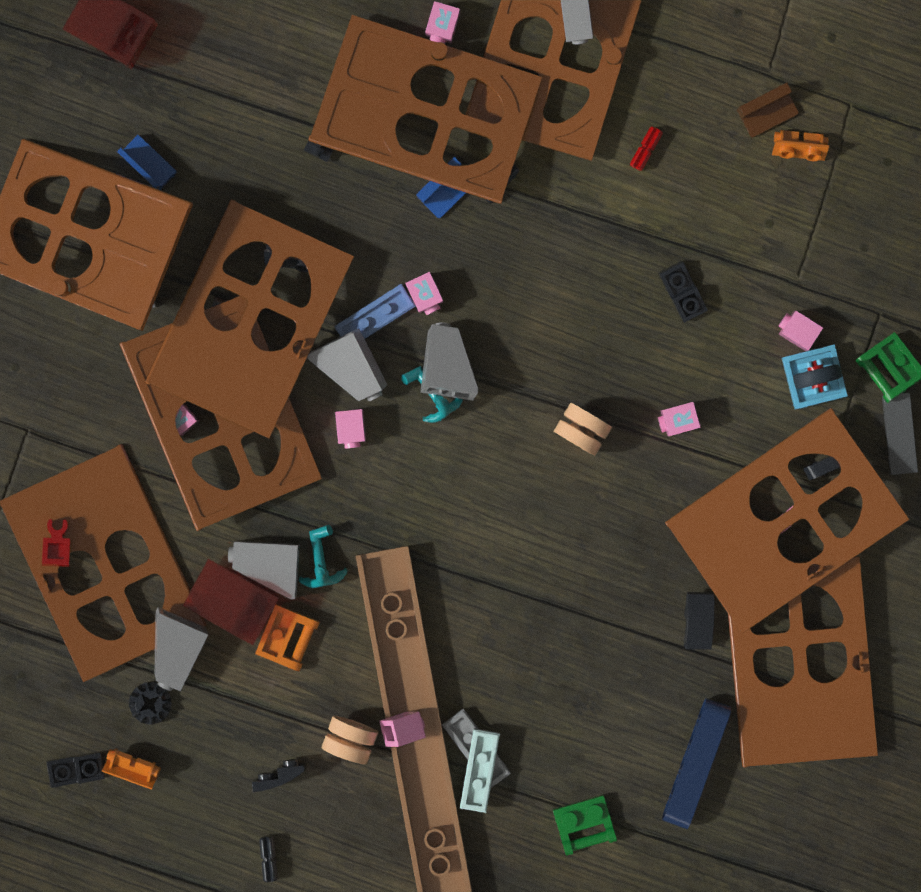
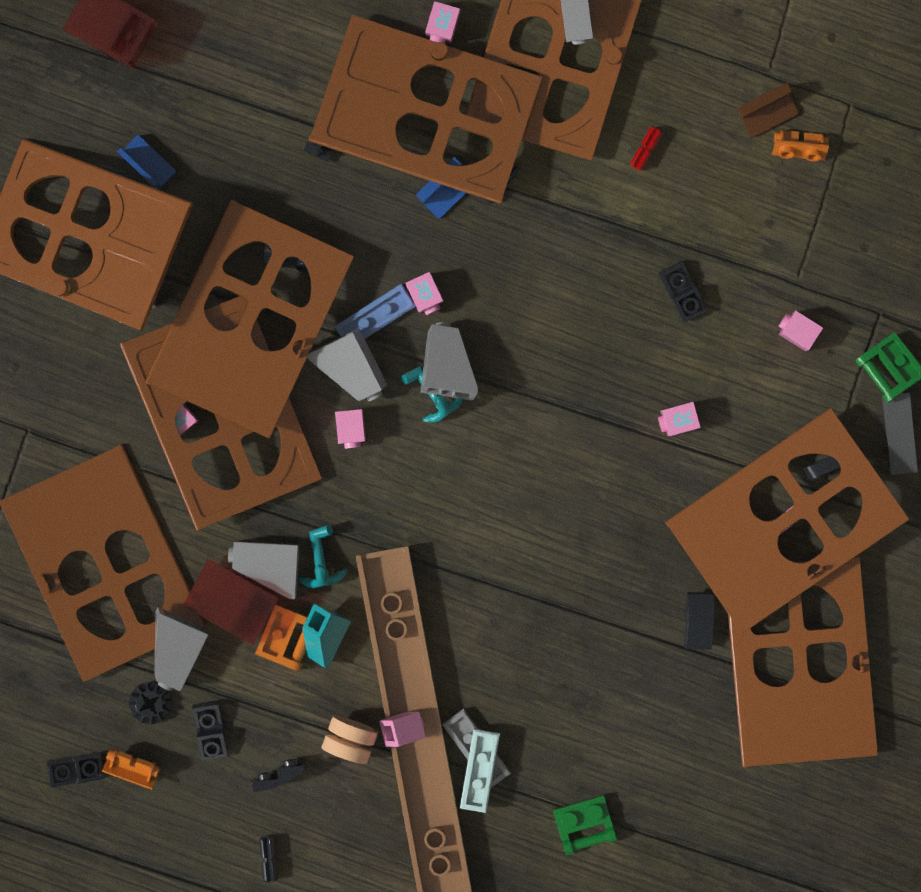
red plate [42,519,70,567] -> none
light nougat wheel [553,403,612,456] -> none
dark blue beam [662,698,731,829] -> none
medium azure plate [782,344,847,409] -> none
none -> black slope [192,700,228,761]
none -> teal slope [302,604,351,669]

